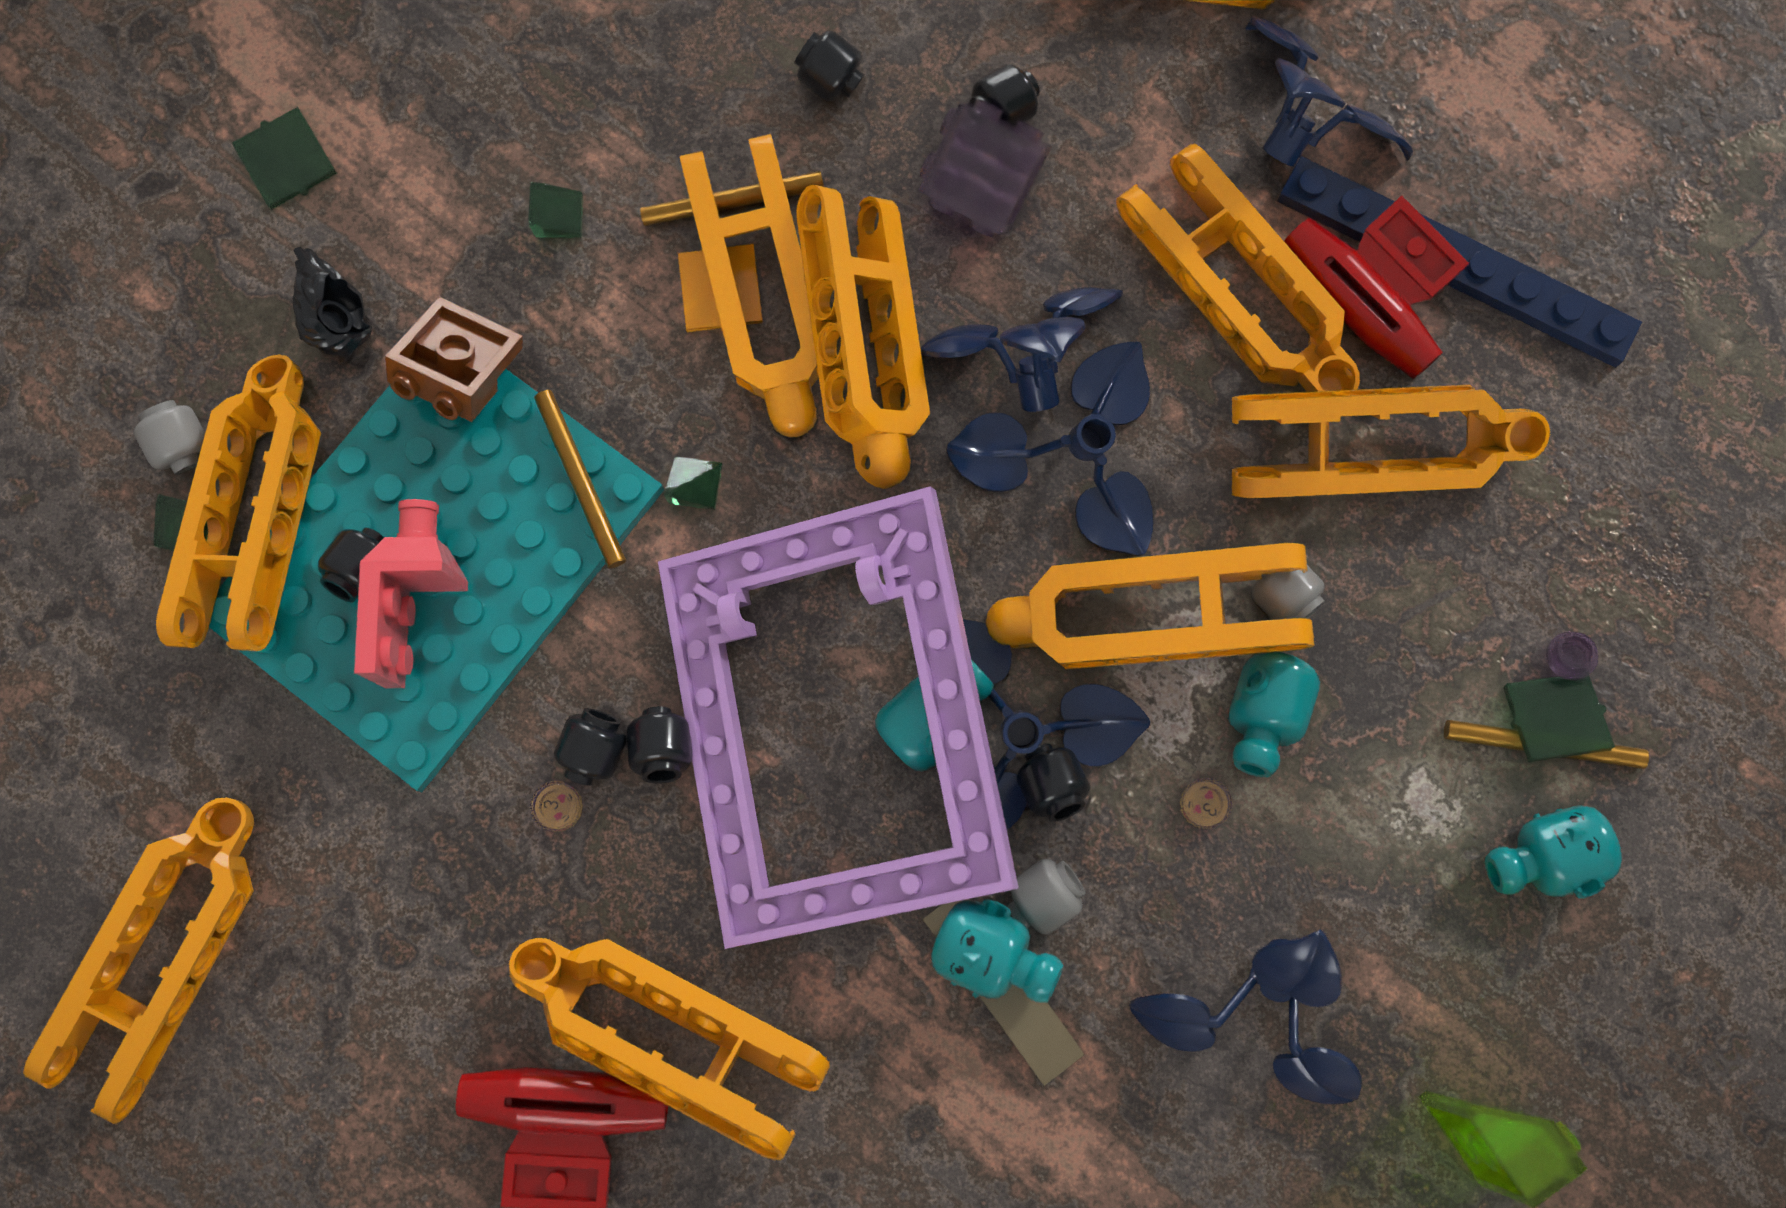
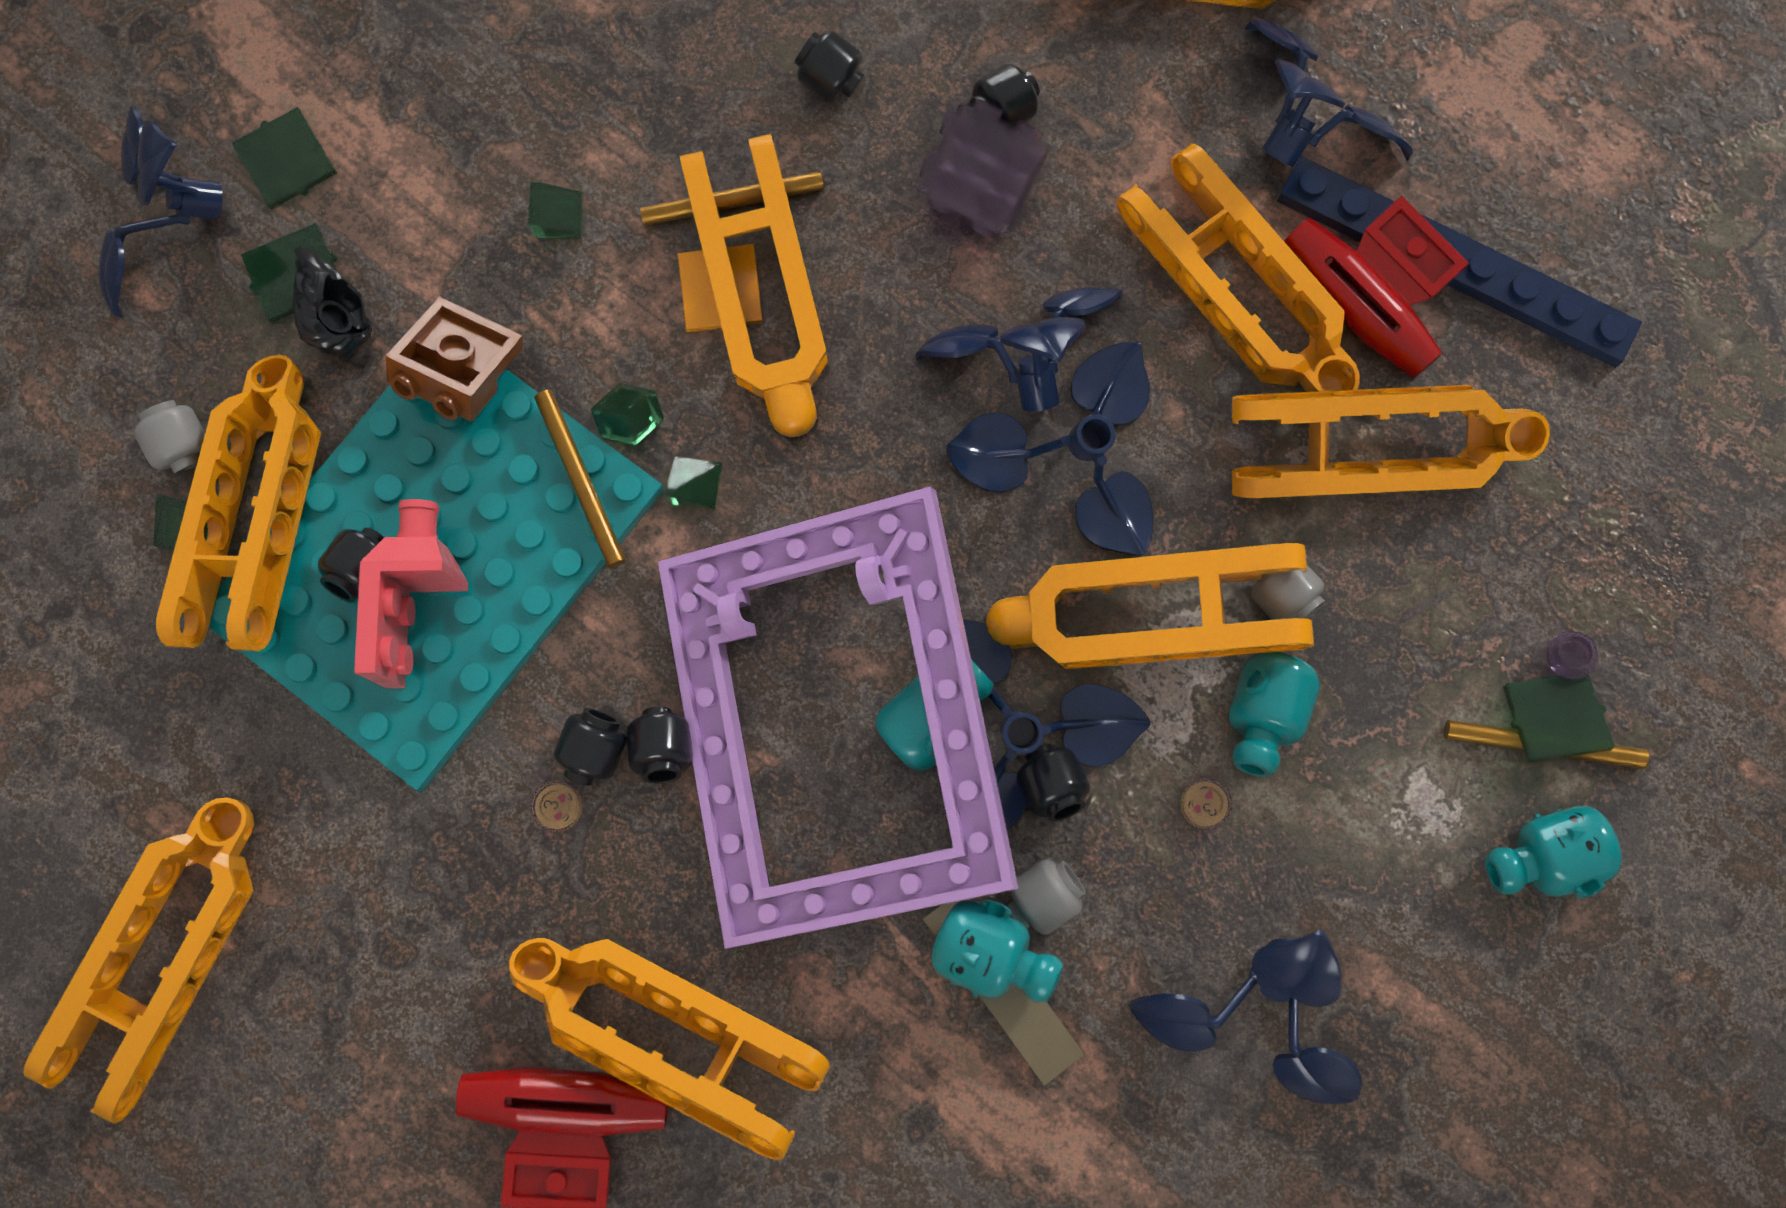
light orange piece [796,185,930,489] -> none
clear neon green slope [1418,1091,1588,1208] -> none
none -> dark blue plant [99,106,222,317]
none -> clear green piece [241,223,337,323]
none -> clear green slope [591,383,664,446]

